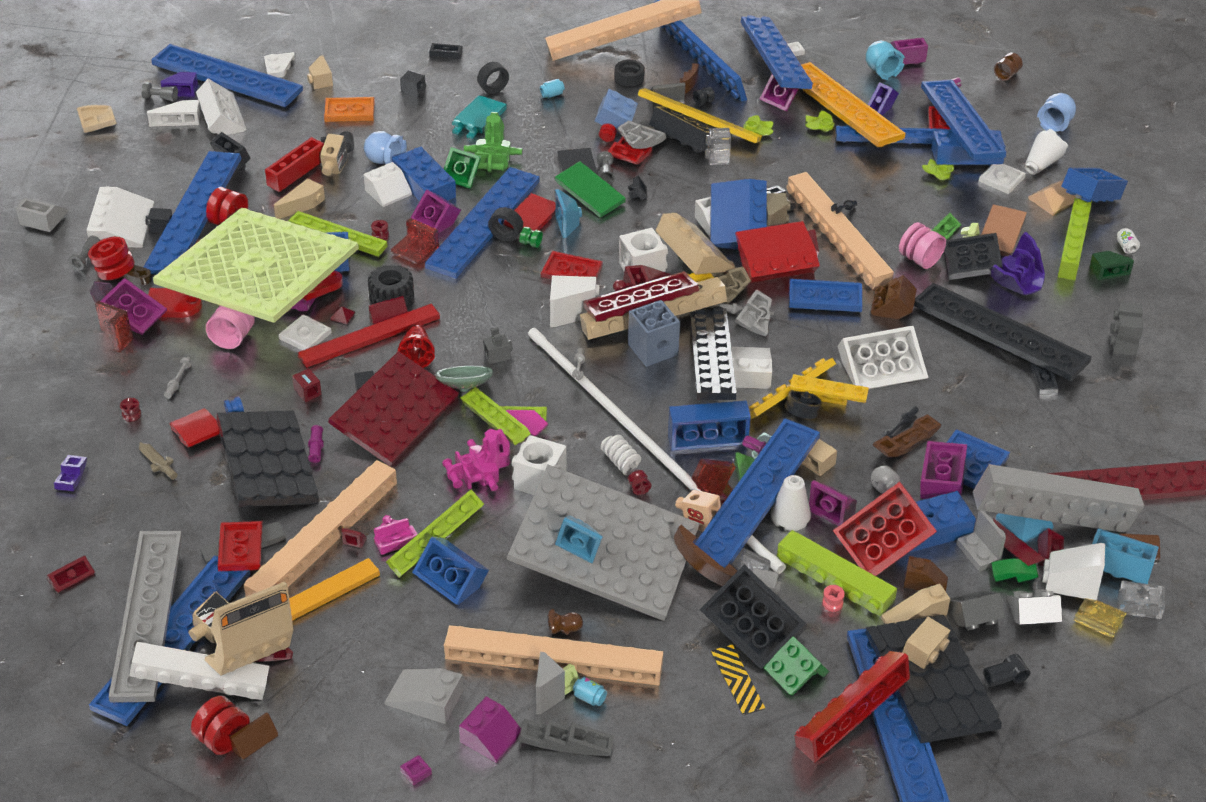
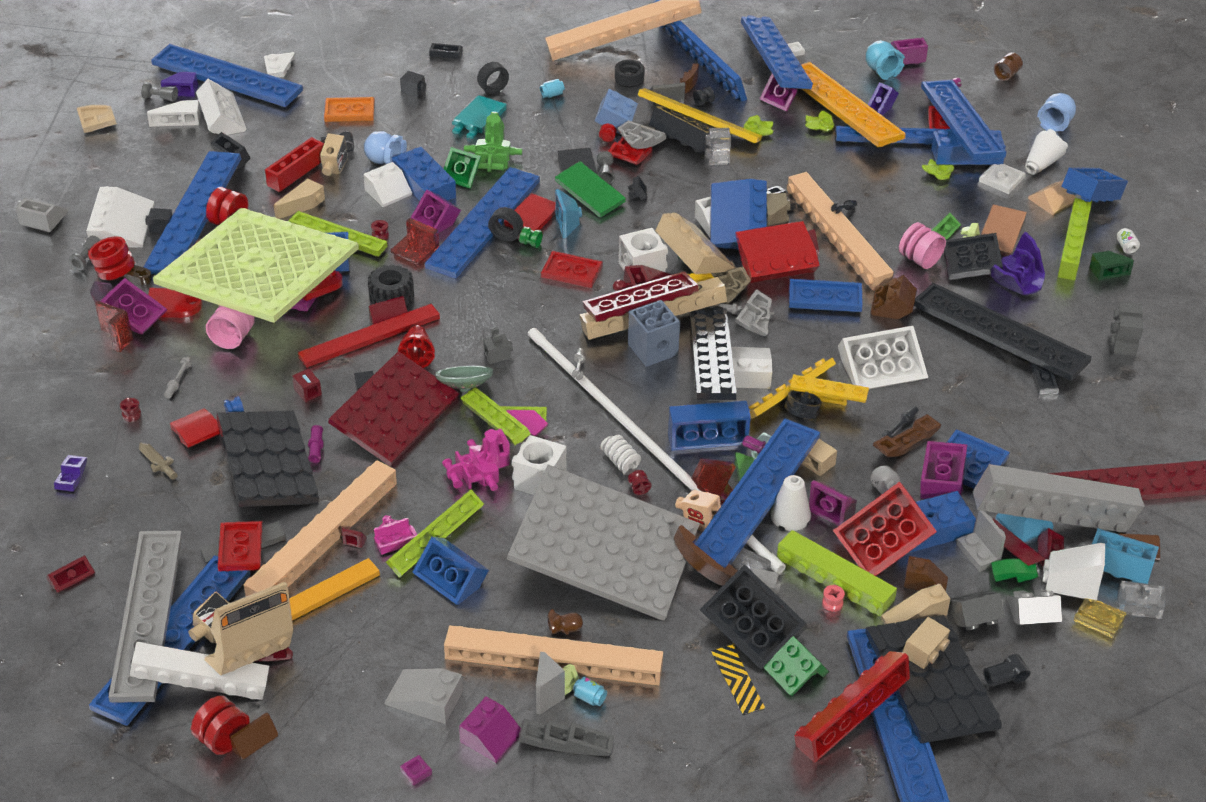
white tile [279,315,332,350] -> none
tan slope [307,55,333,90] -> none
dark red slope [330,306,355,325] -> none
white slope [550,276,599,327] -> none
dark azure slope [555,515,603,563] -> none

